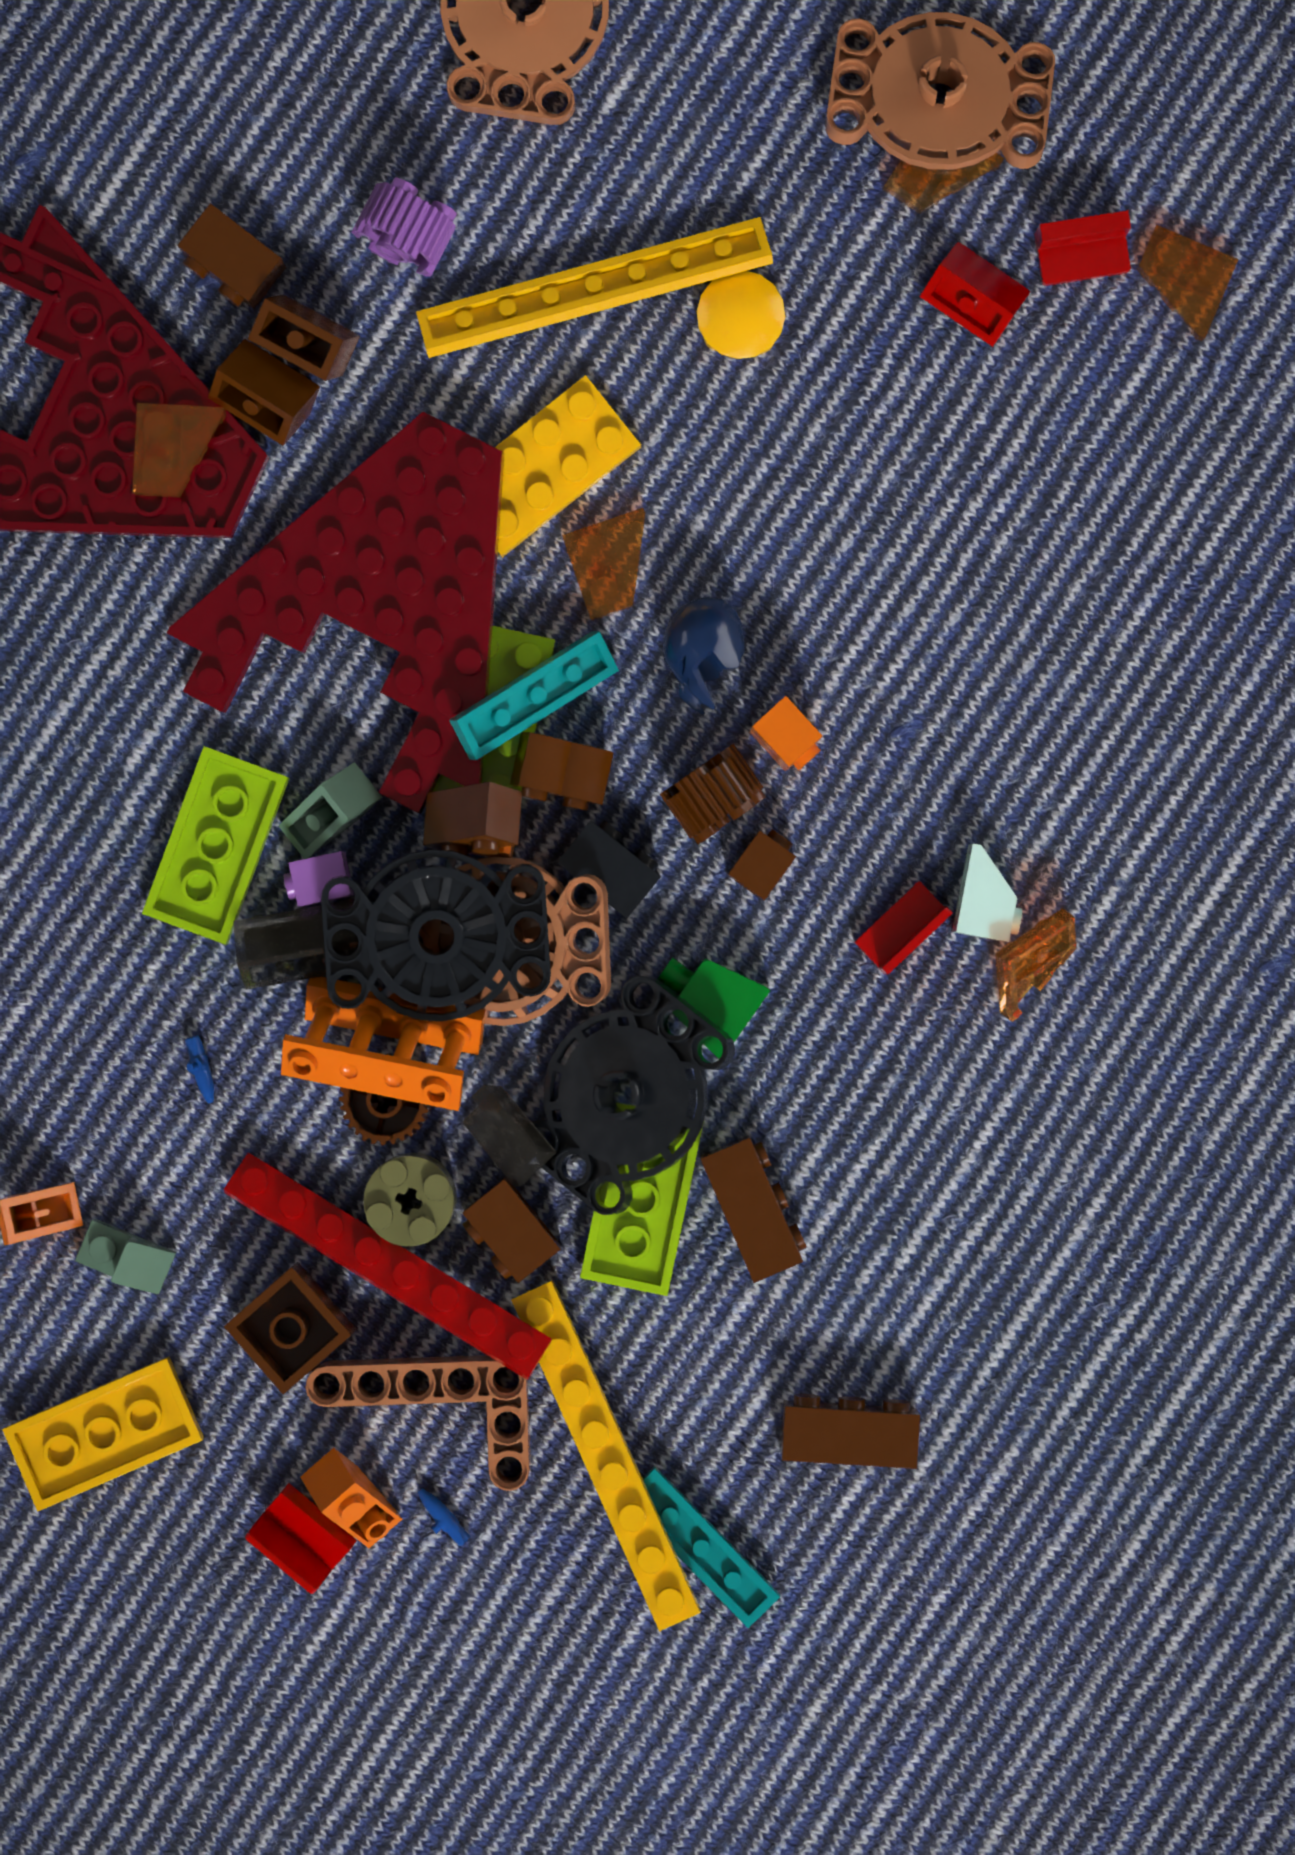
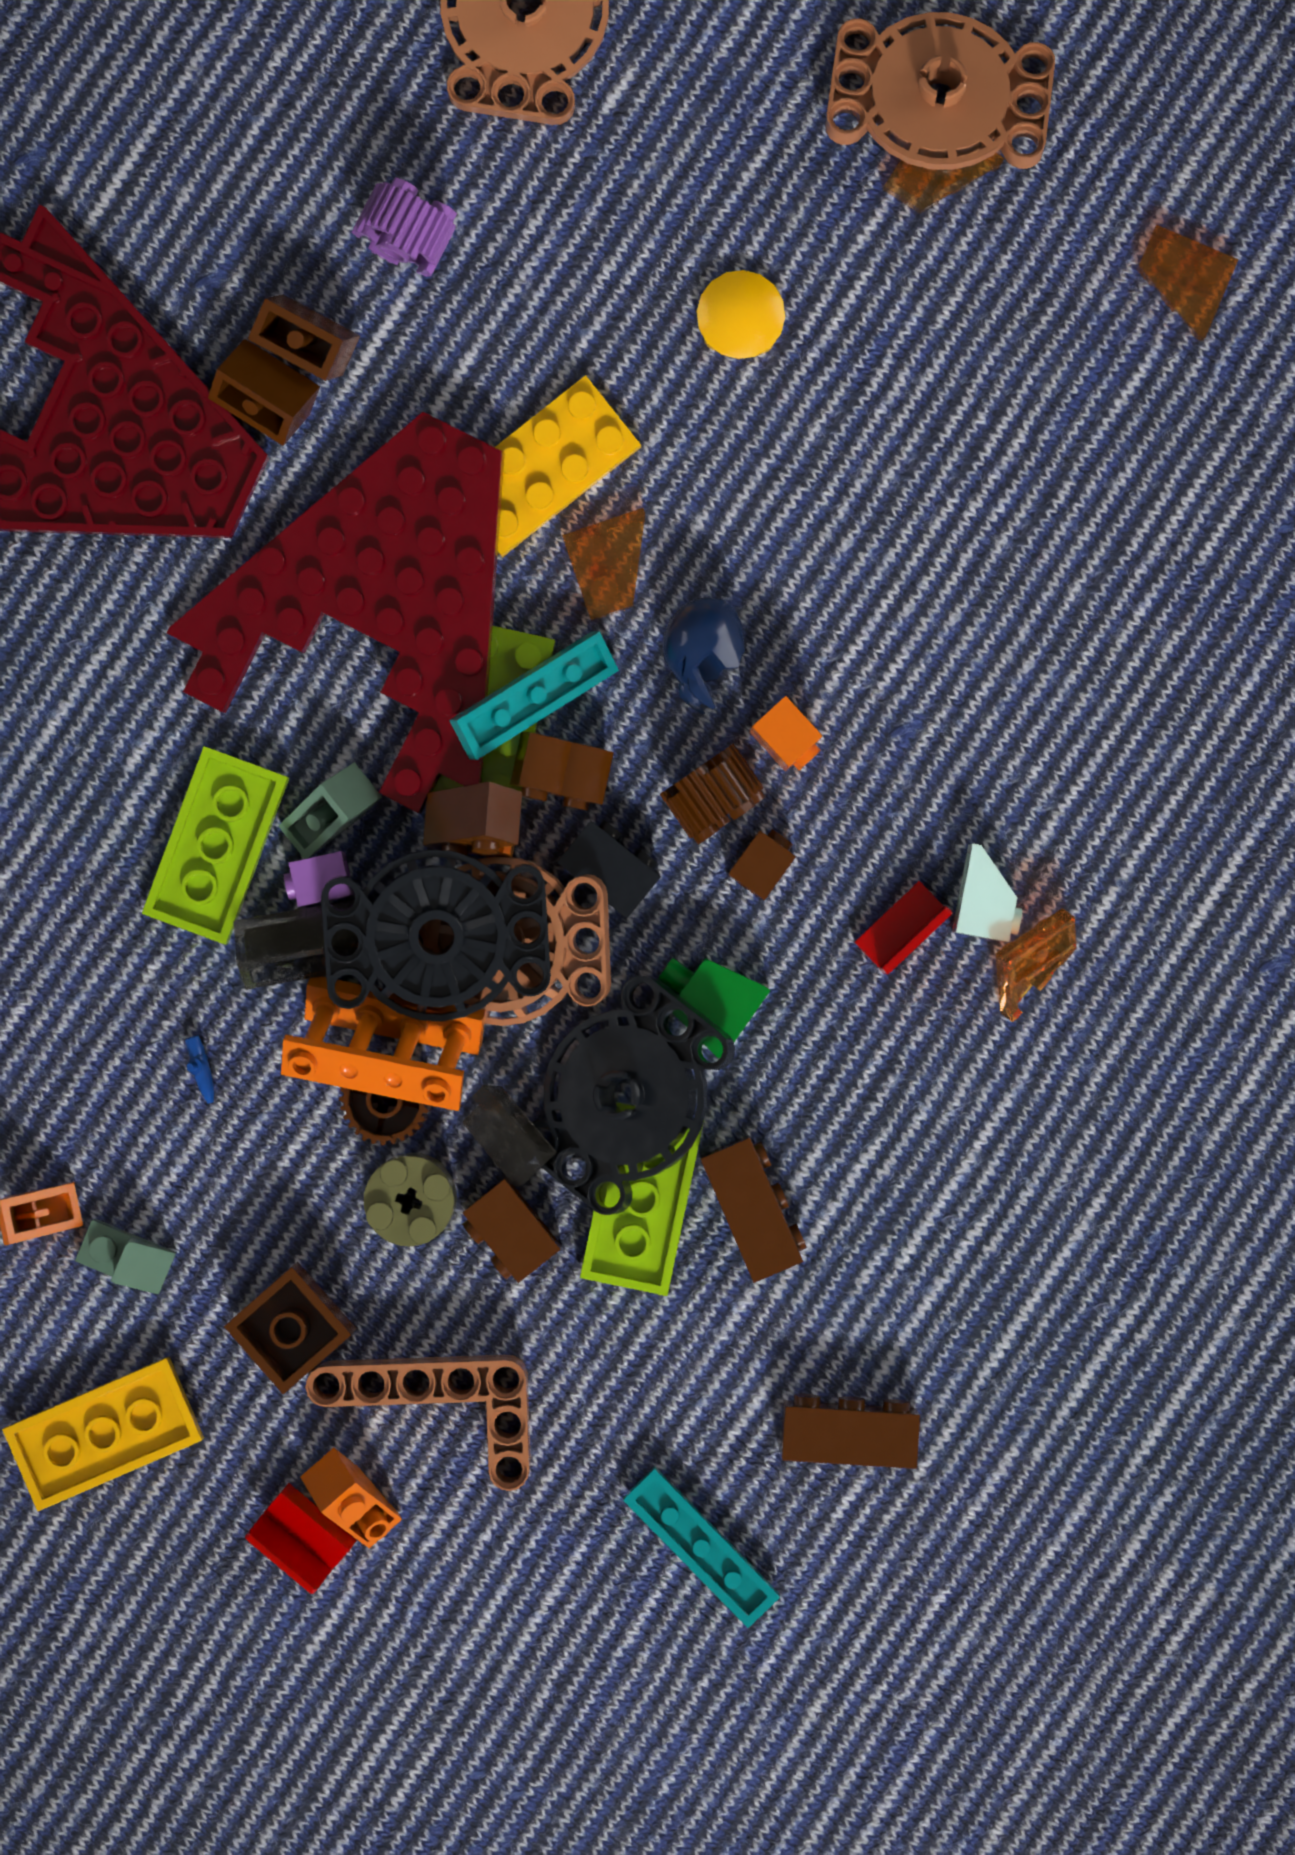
clear orange wing [132,403,226,497] -> none
reddish brown brick [177,203,286,309] -> none
red plate [223,1152,552,1380] -> none
yellow plate [416,217,773,358] -> none
blue helmet [418,1488,471,1546] -> none
yellow plate [511,1281,702,1632] -> none
red panel [919,242,1030,347] -> none
red panel [1034,210,1131,286] -> none

